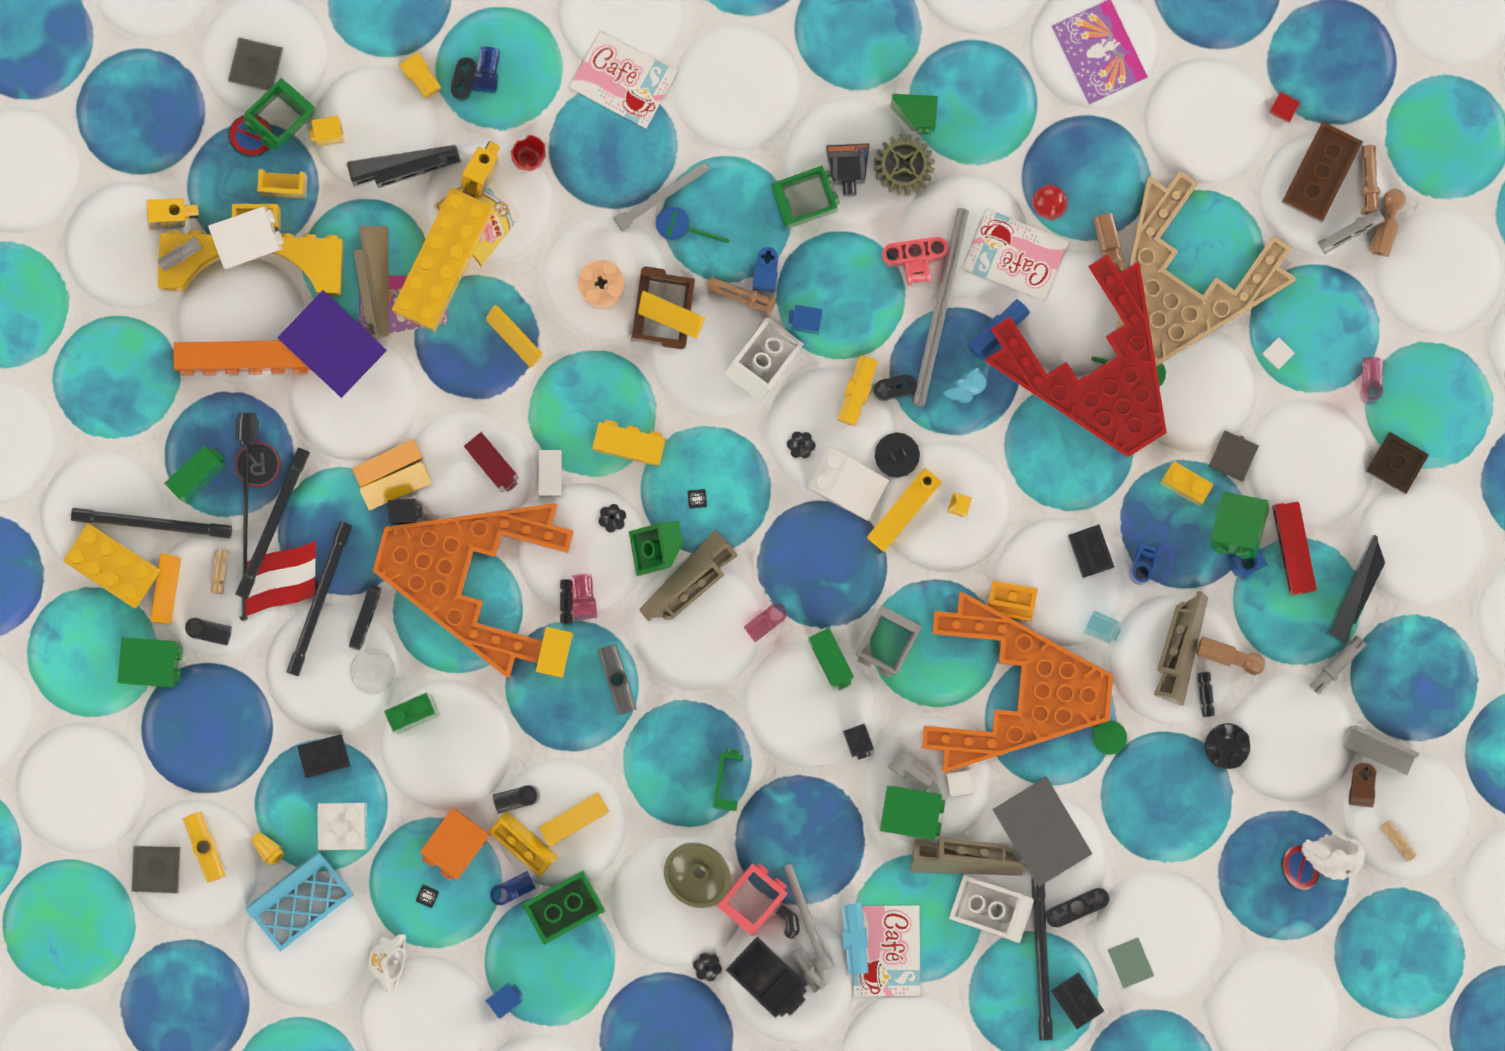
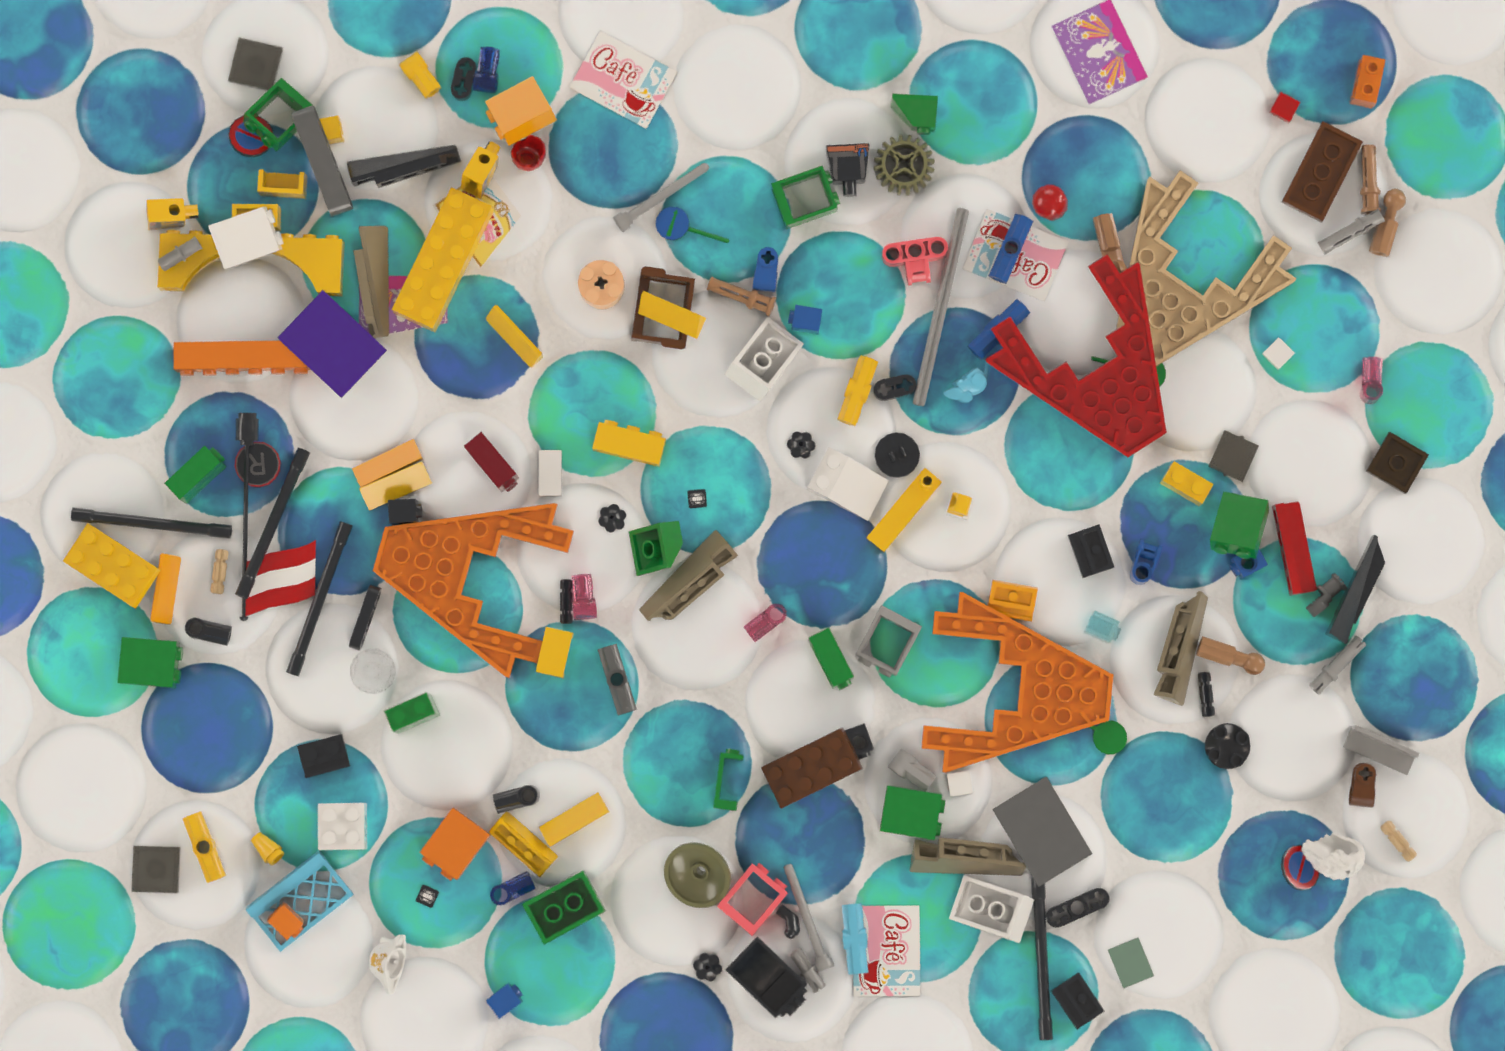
none -> orange brick [267,901,304,940]
none -> dark grey beam [292,105,353,217]
none -> light orange brick [485,76,557,146]
none -> reddish brown plate [761,727,863,809]
none -> blue piece [988,213,1033,284]
none -> dark grey connector [1306,573,1347,618]
none -> orange brick [1350,55,1386,109]

